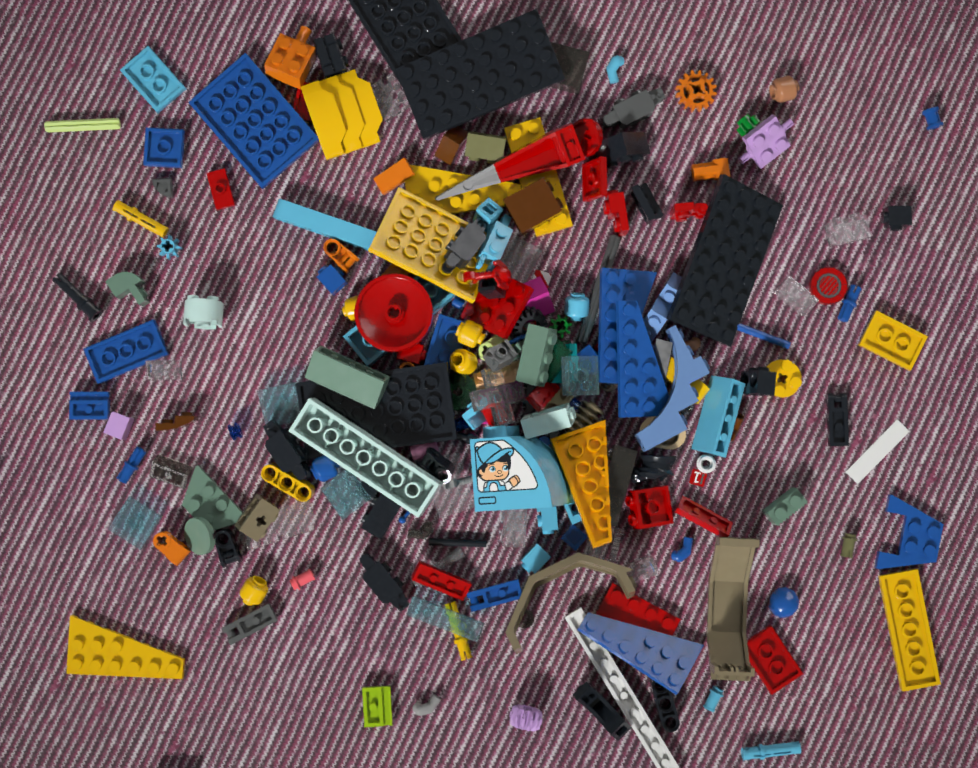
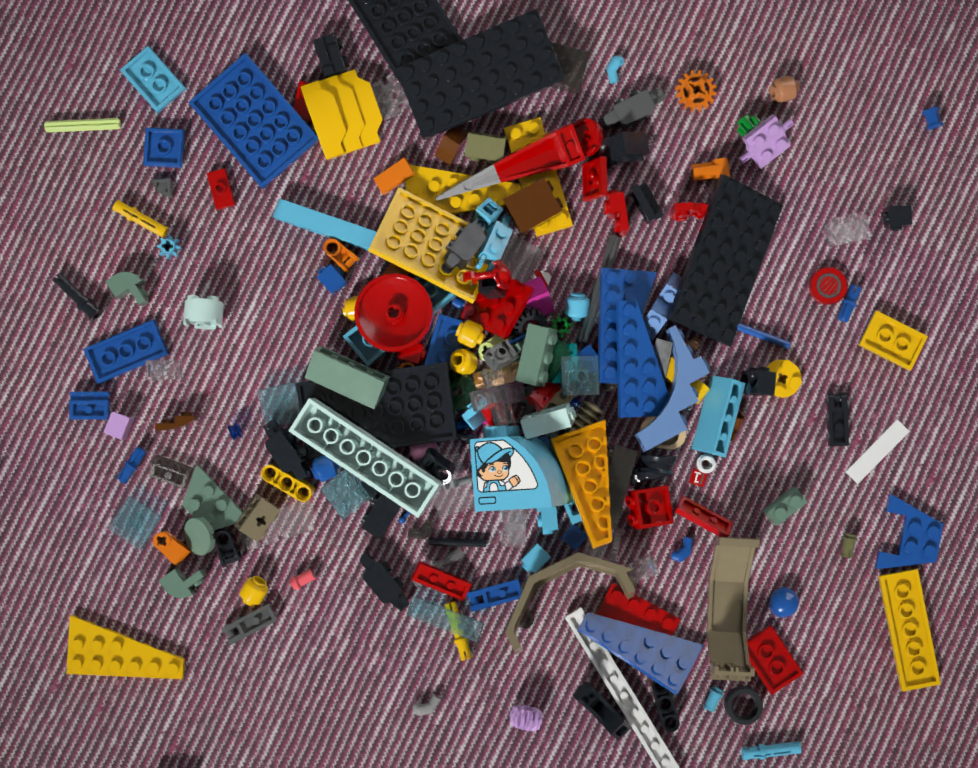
orange brick [264,26,316,90] -> none
lime plate [362,685,393,727] -> none
clear brick [773,276,819,316] -> none
none -> sand green brick [159,568,207,598]
none -> black tyre [724,686,763,725]

